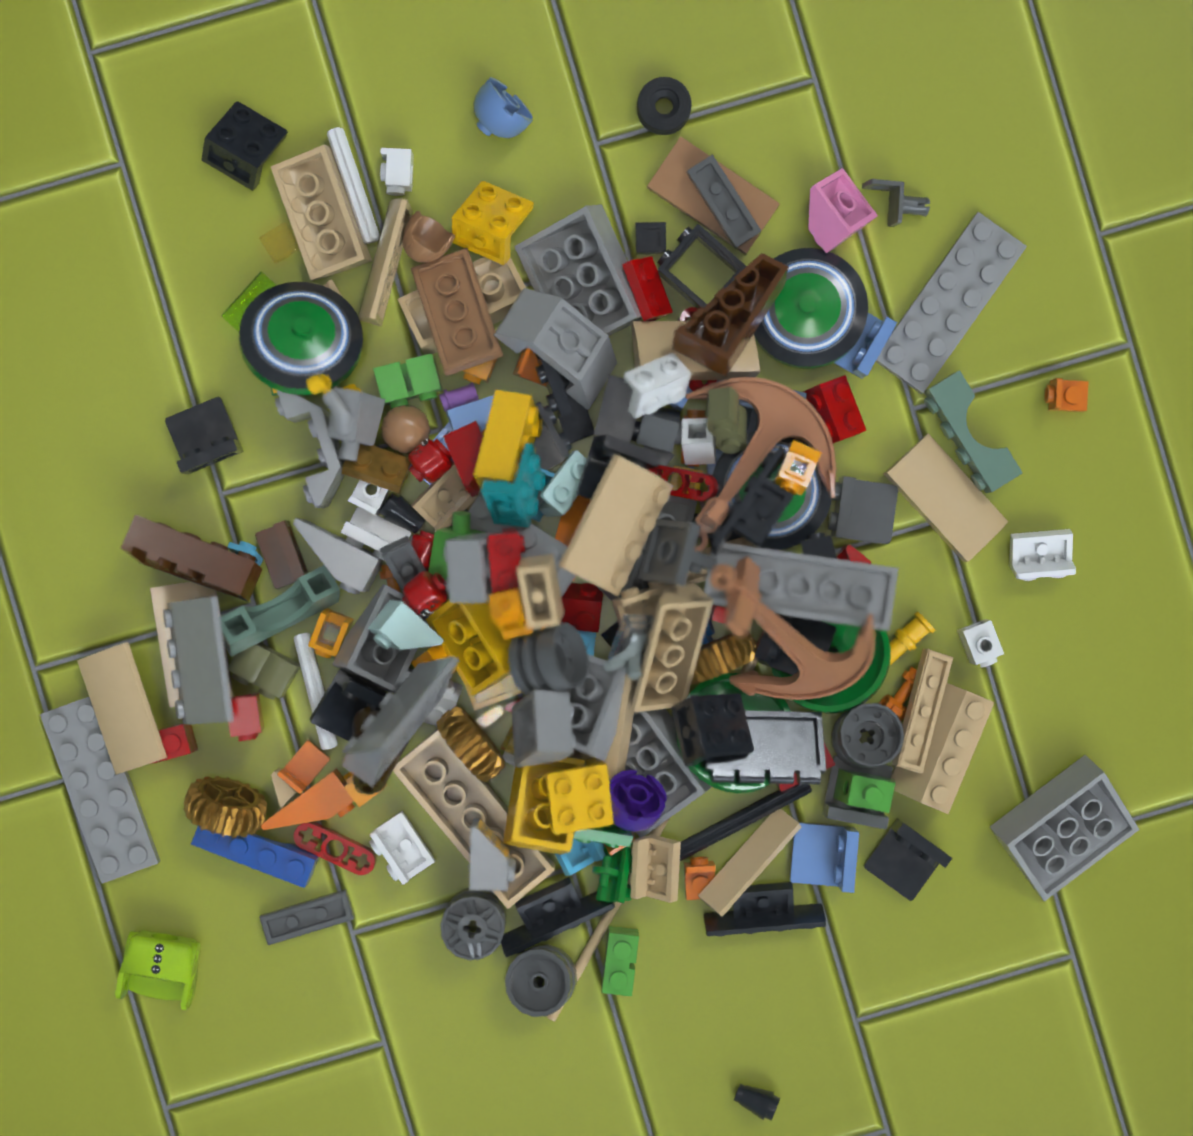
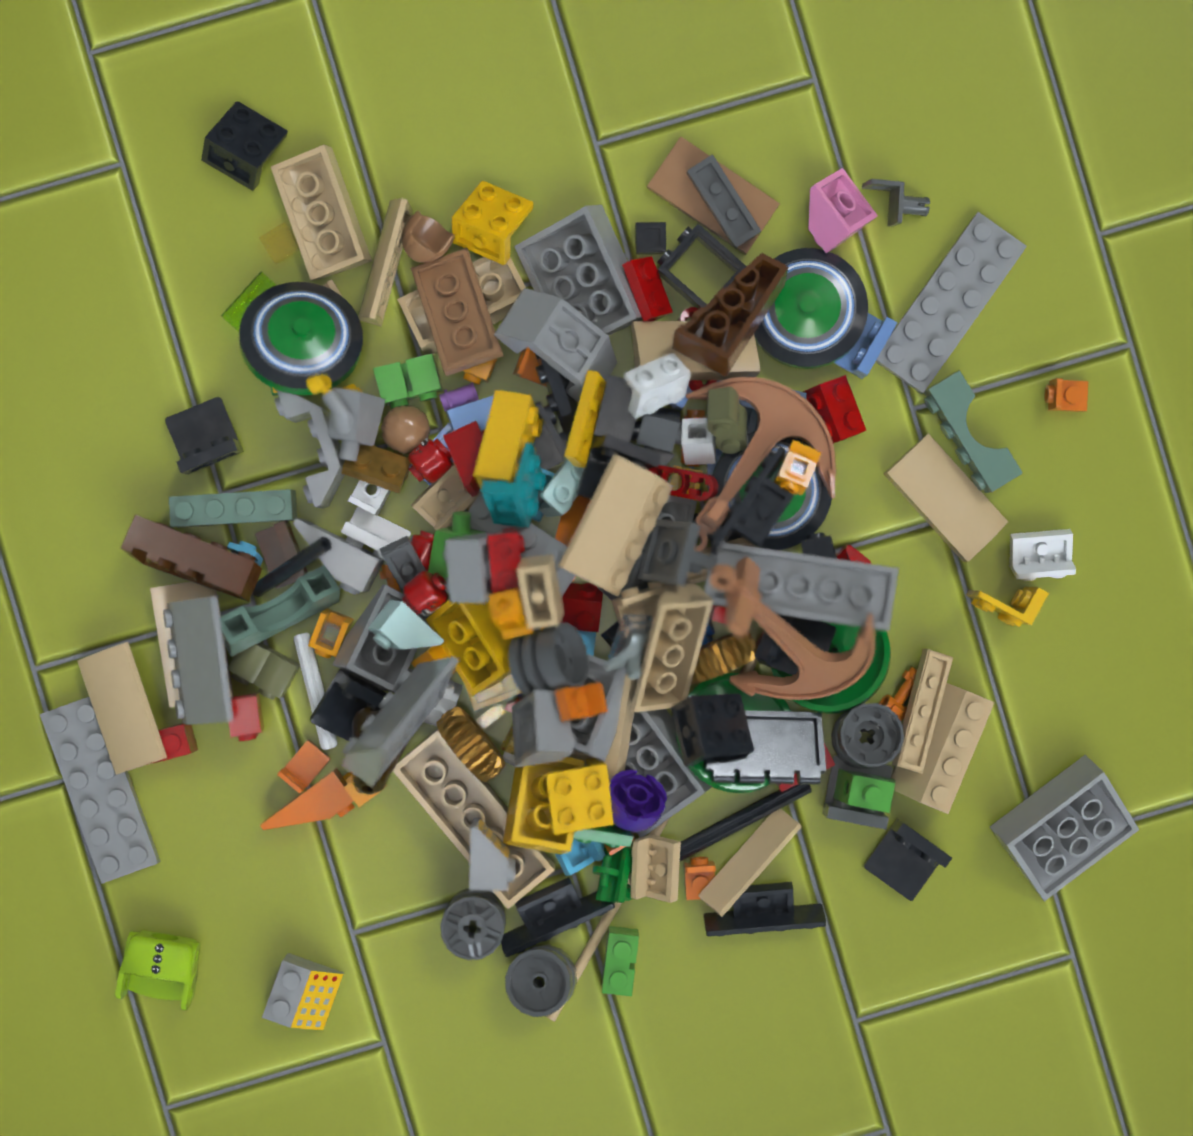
pearl gold gear [184,776,267,838] -> none
blue arch [191,825,319,888] -> none
dark grey tile [259,889,355,945] -> none
tan slope [271,768,297,808] -> none
red beam [294,822,377,875] -> none
white axle [327,127,380,244] -> none
white bracket [369,811,436,885] -> none
black cone [379,493,425,534] -> none
white brick [380,148,414,196] -> none
medium blue cylinder [473,77,533,139] -> none
black tyre [637,77,692,135] -> none
black cone [734,1083,780,1121] -> none
medium blue bracket [790,822,859,893] -> none
dark grey bracket [828,476,898,544] -> none
yellow pin [890,611,936,665] -> none
white brick [957,619,1004,668] -> none
none -> sand green arch [169,489,298,528]
none -> black piece [252,537,332,597]
none -> light grey slope [262,953,344,1030]
none -> orange bracket [555,682,608,722]
none -> yellow tile [564,370,607,468]
none -> yellow bracket [966,586,1049,627]

